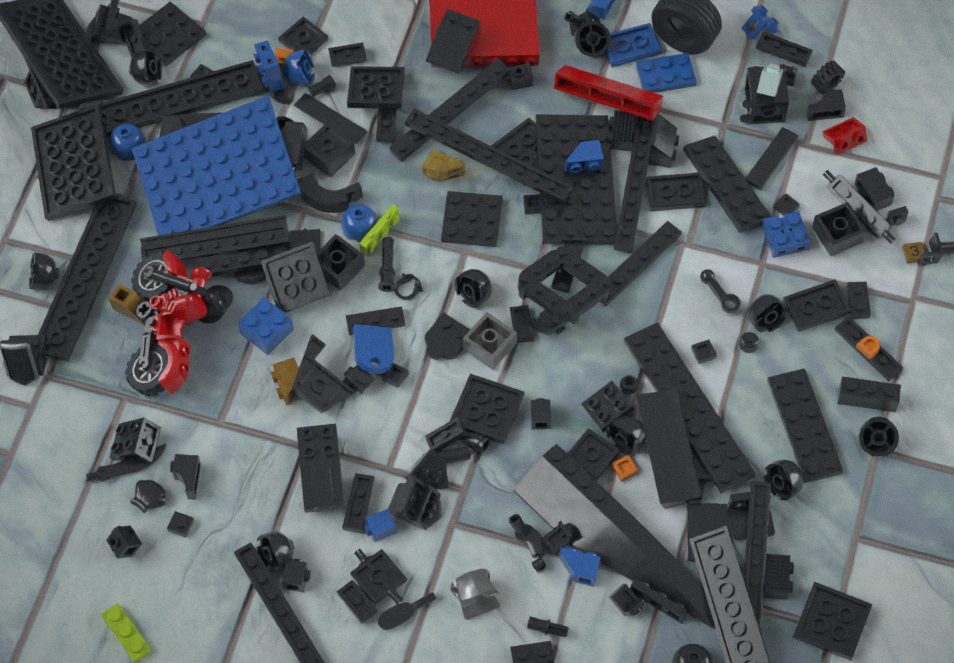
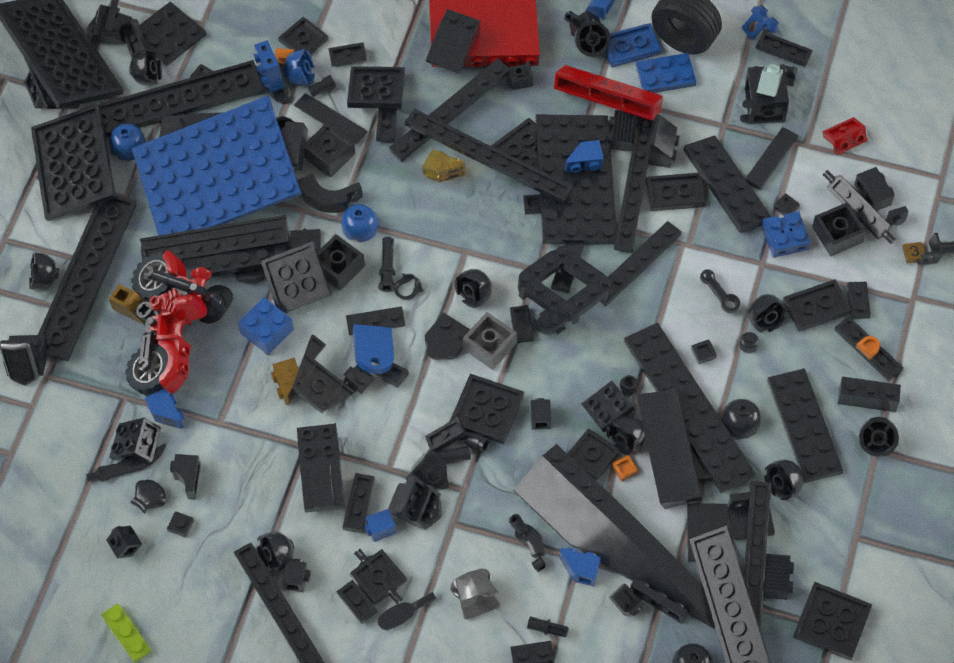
lime plate [359,204,400,256] -> none
black plate [441,191,503,247] -> none
black bracket [542,521,574,555] -> none
black arch [807,89,846,121] -> none
black tyre [811,60,845,94] -> none
none -> blue slope [145,389,185,429]
none -> black cylinder [721,398,761,439]

